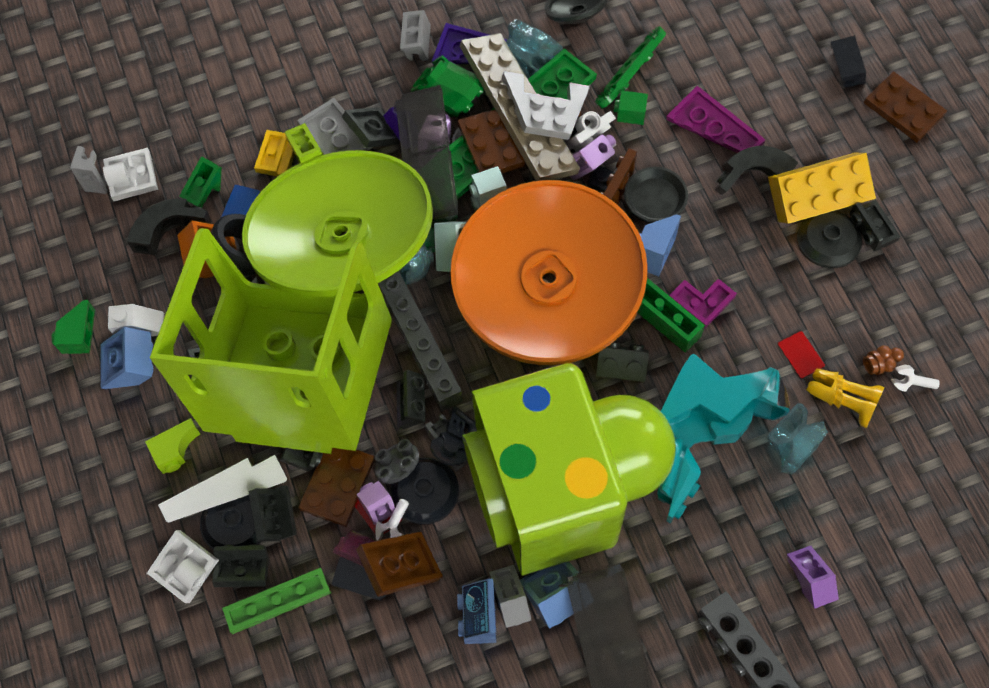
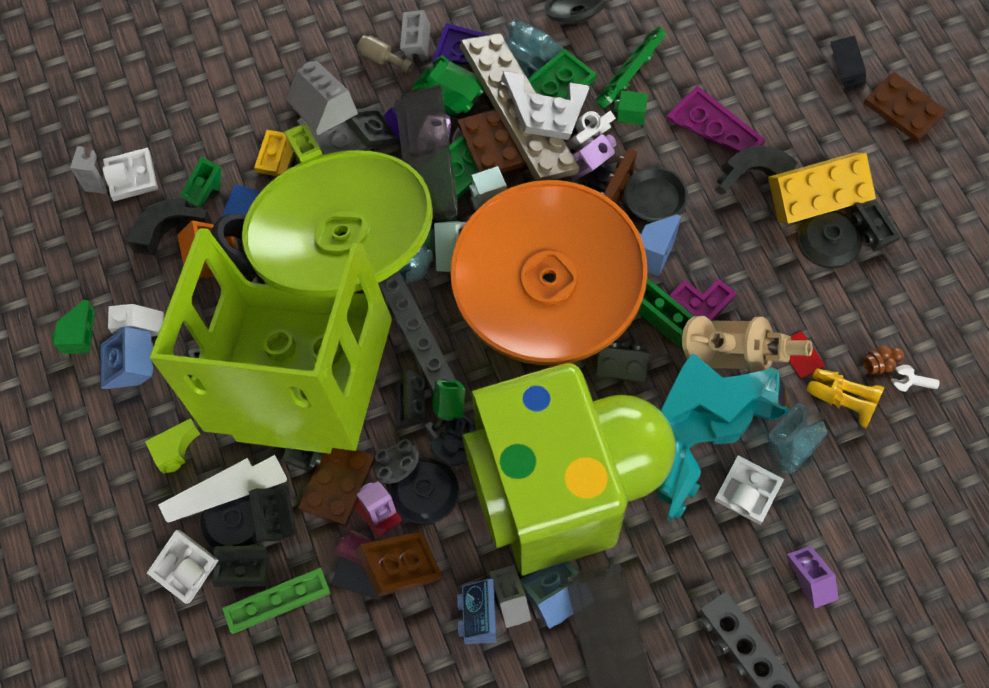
white bar [376,499,409,541] -> none
none -> light grey slope [286,60,358,135]
none -> dark tan piece [357,35,414,74]
none -> green brick [432,380,466,421]
none -> tan piece [682,316,813,373]
none -> white plate [714,455,784,525]

